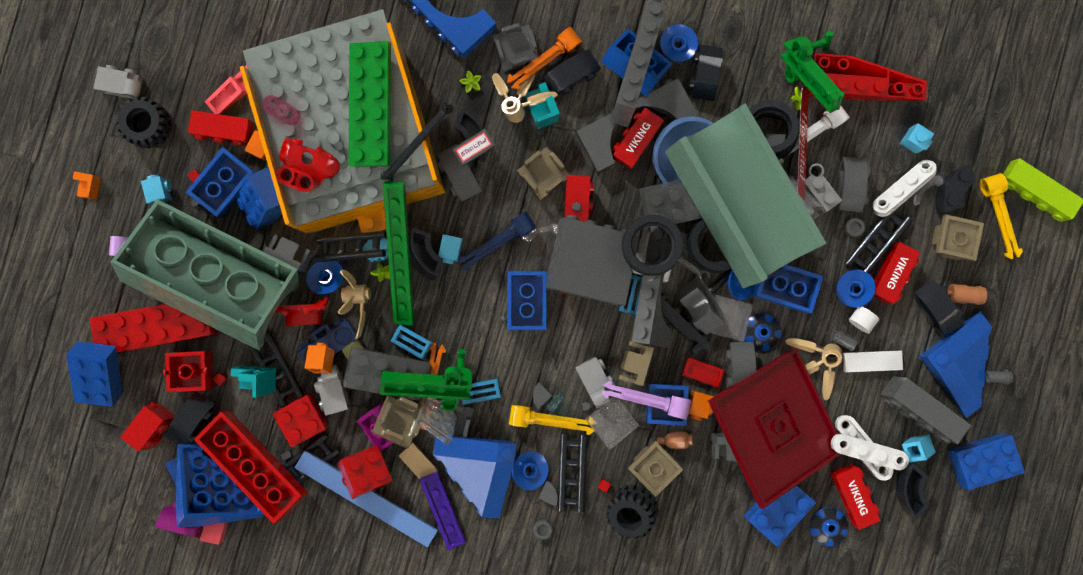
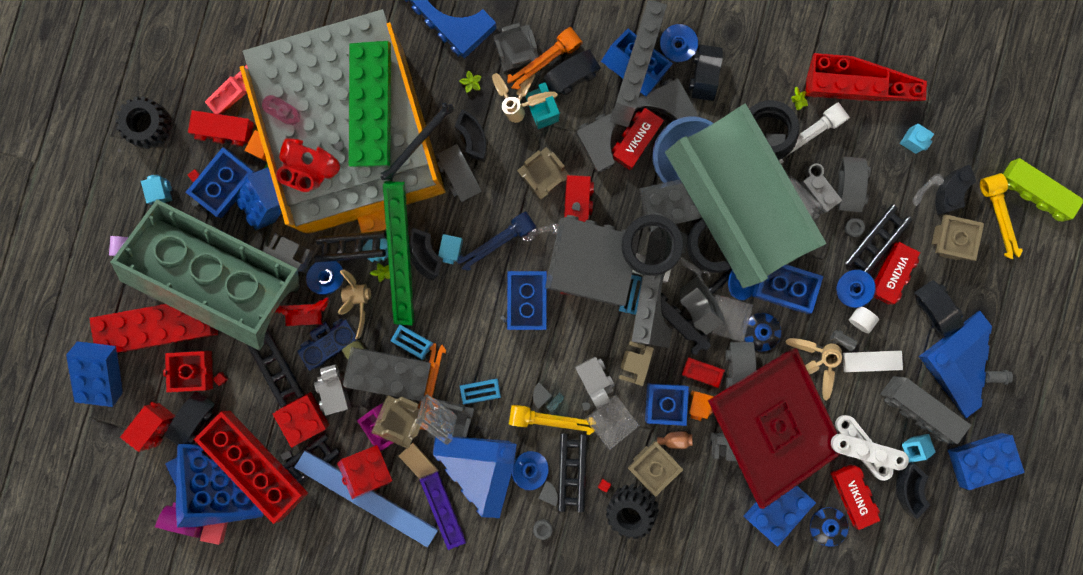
orange panel [73,172,101,200] -> none
light grey hinge [93,65,143,99] -> none
teal panel [231,365,276,398] -> none
orange brick [304,343,335,374] -> none
green piece [380,349,472,412] -> none
tile [452,129,495,167] -> none
lavender piece [602,381,691,420] -> none
green piece [781,31,844,113] -> none
red sticker [797,88,809,202] -> none
white plate [873,160,937,217] -> none
nougat piece [948,284,987,305] -> none

